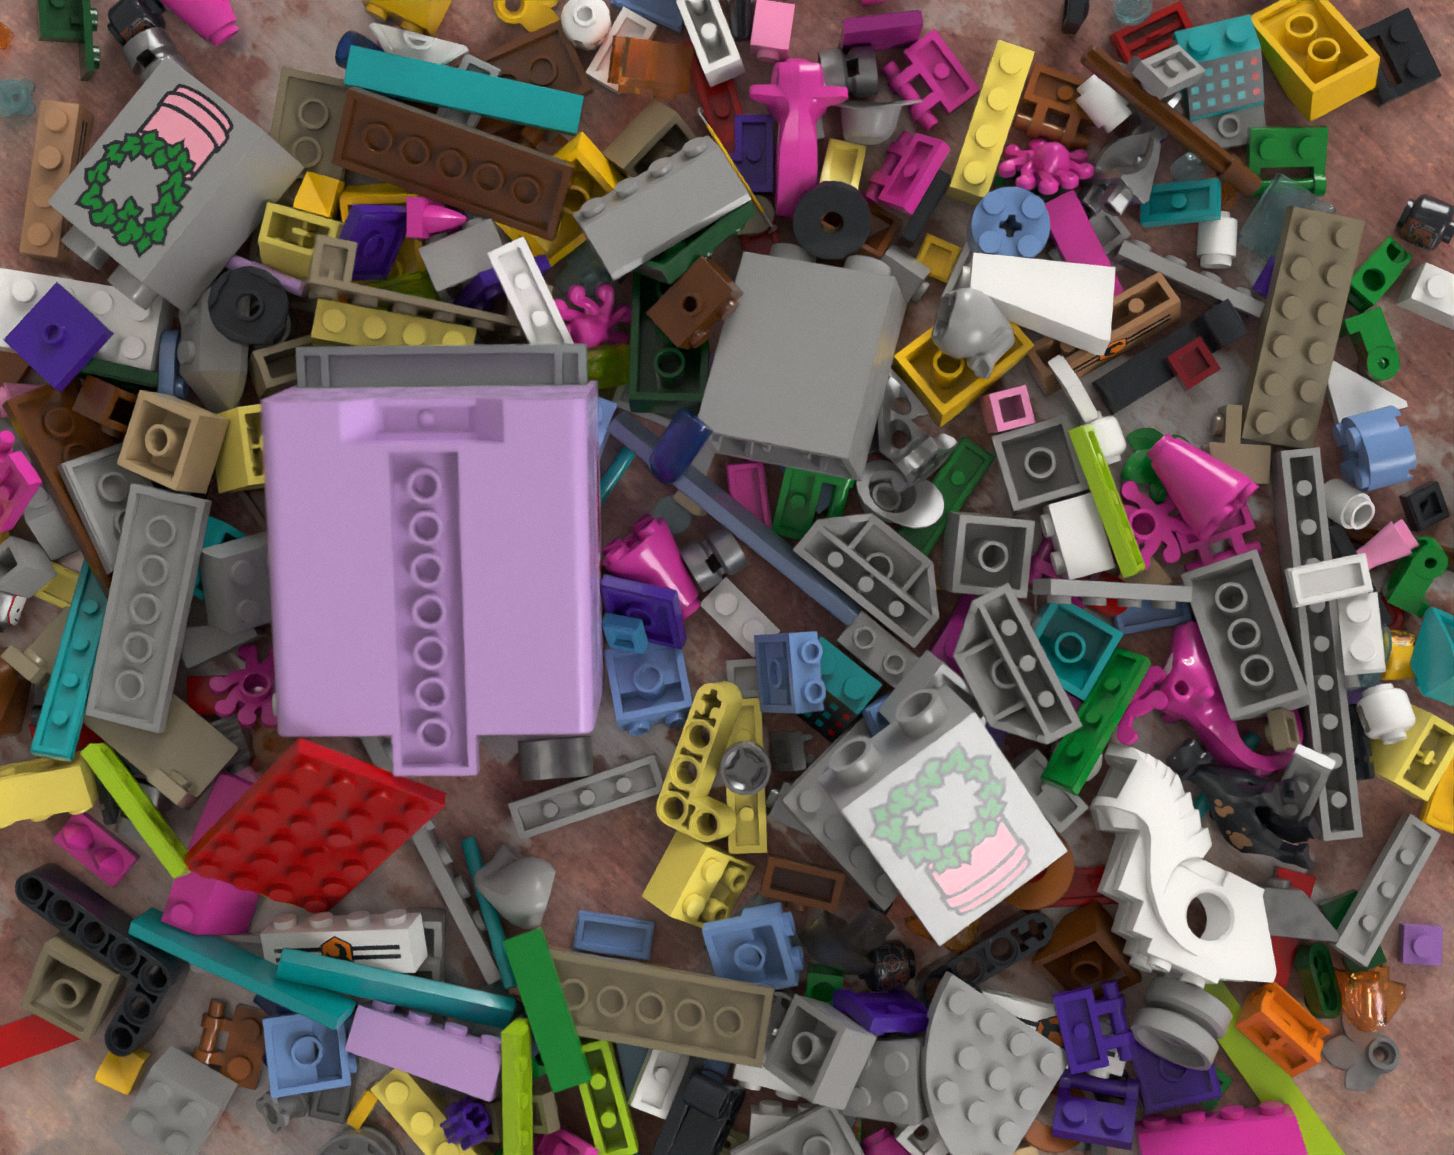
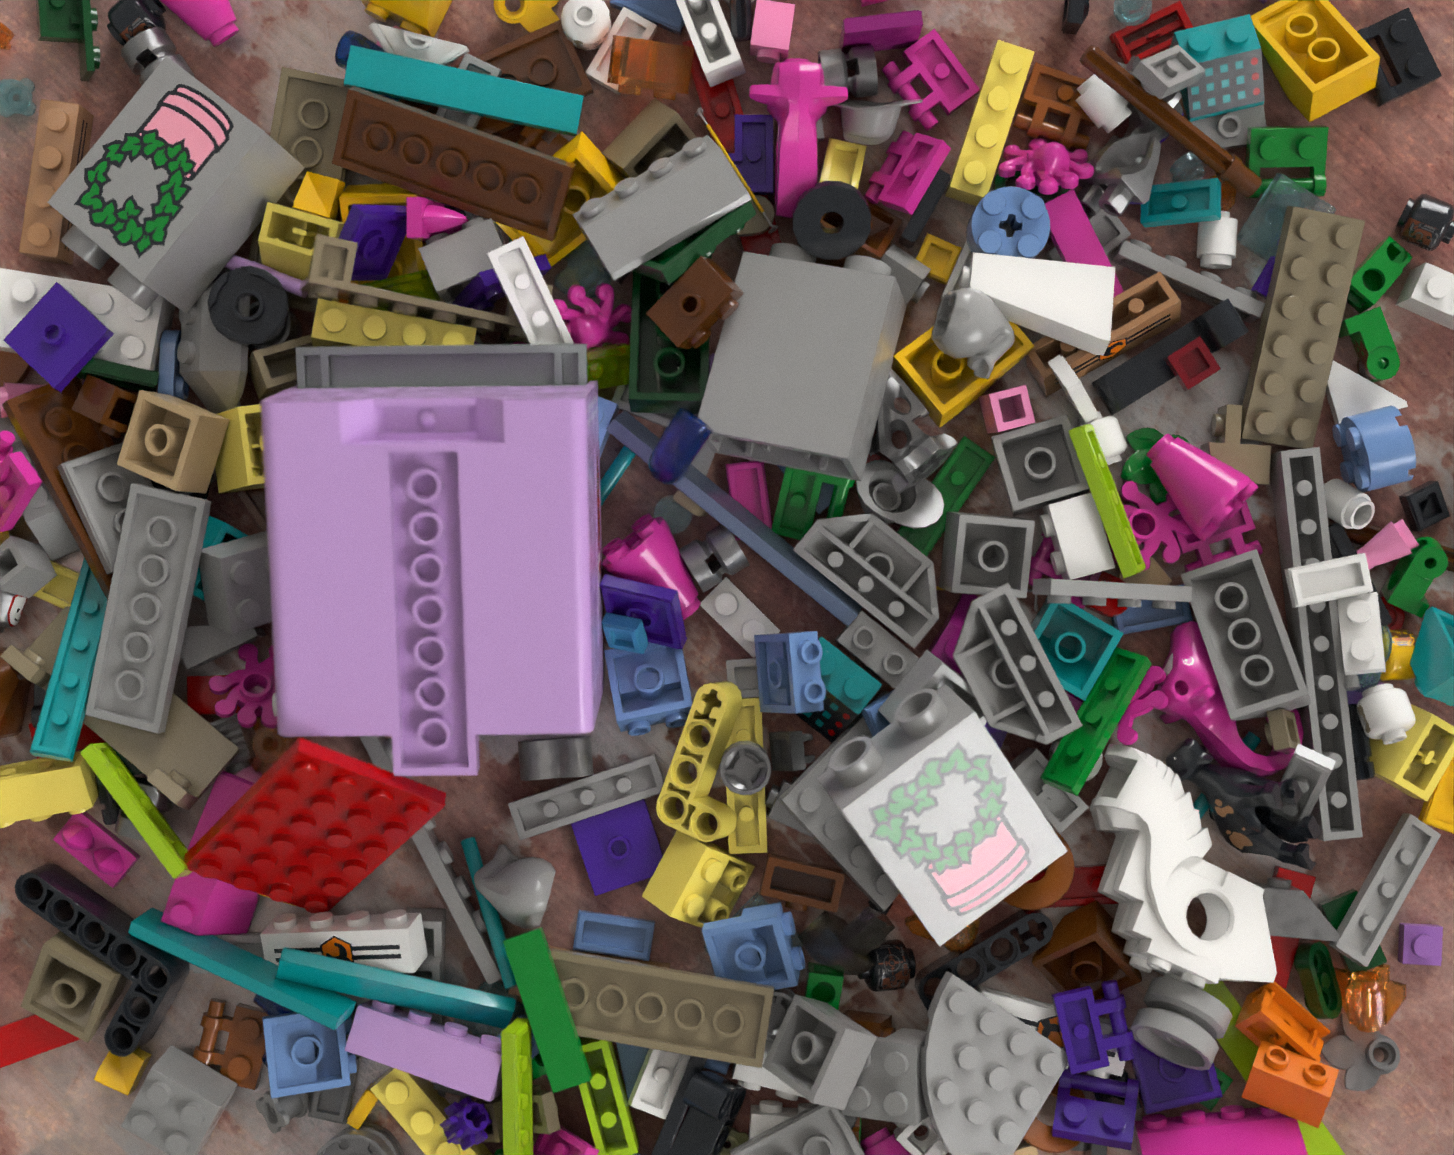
dark purple plate [832,989,929,1036] -> none
none -> dark purple plate [571,799,663,896]
none -> orange hinge [1241,1040,1339,1128]

